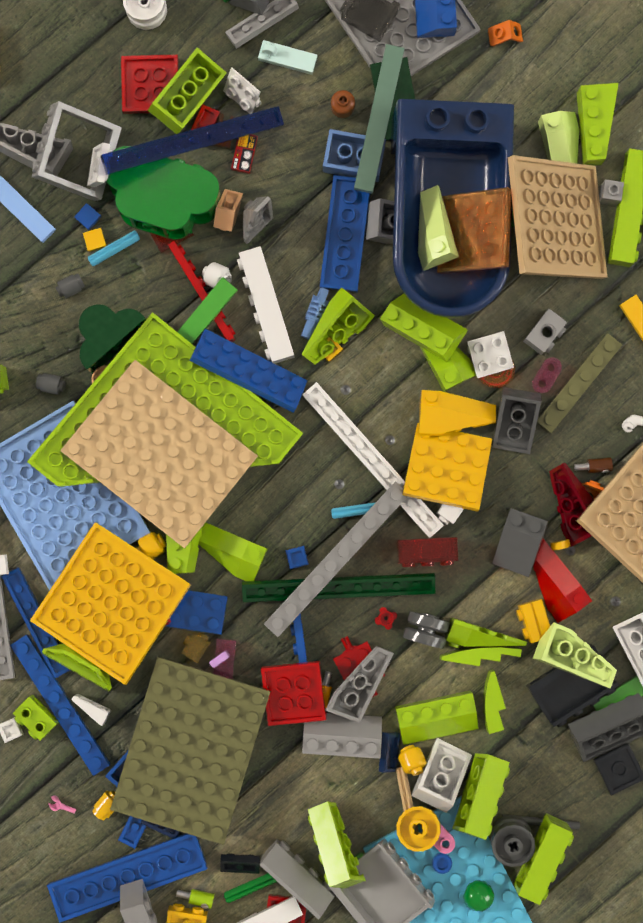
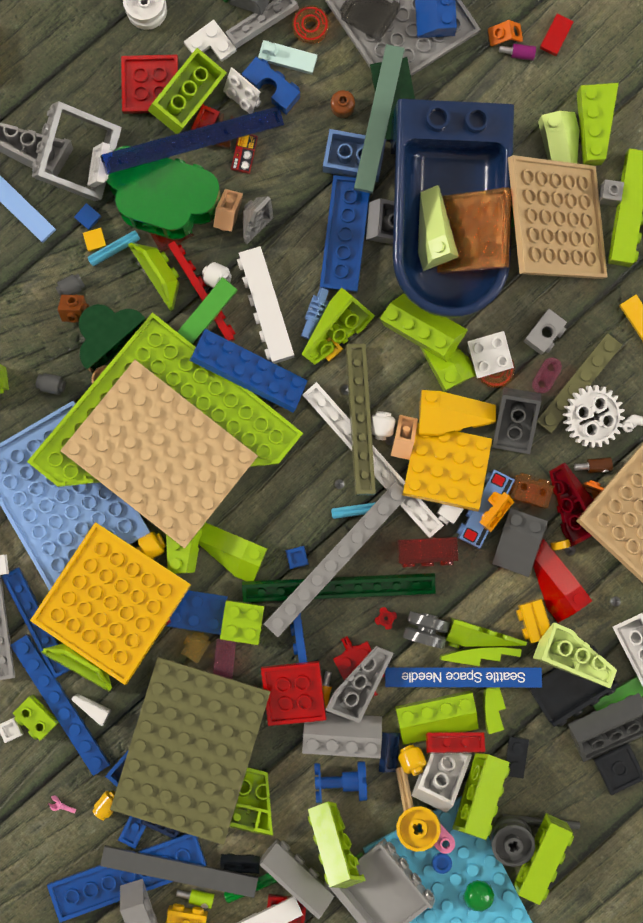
lavender tile [209,650,230,668] -> none
none -> dark orange brick [58,295,89,323]
none -> dark grey tile [100,845,258,898]
none -> lime wedge [128,243,180,311]
none -> white plate [184,19,237,62]
none -> lime brick [220,600,265,645]
none -> lime wedge [229,768,273,836]
none -> blue arch [242,57,300,115]
none -> clear orange tile [292,5,329,44]
none -> blue piece [314,761,367,803]
none -> olive plate [346,344,376,496]
none -> white head [371,411,395,440]
none -> blue tile [385,667,542,688]
none -> light nougat slope [391,415,418,460]
none -> red plate [426,732,485,753]
none -> medium blue brick [457,469,515,549]
none -> light orange hinge [480,491,514,532]
none -> magenta piece [499,43,536,61]
none -> black plate [505,736,529,779]
none -> clear orange brick [509,473,554,509]
none -> red tile [540,13,574,56]
none -> white gear [563,385,625,448]

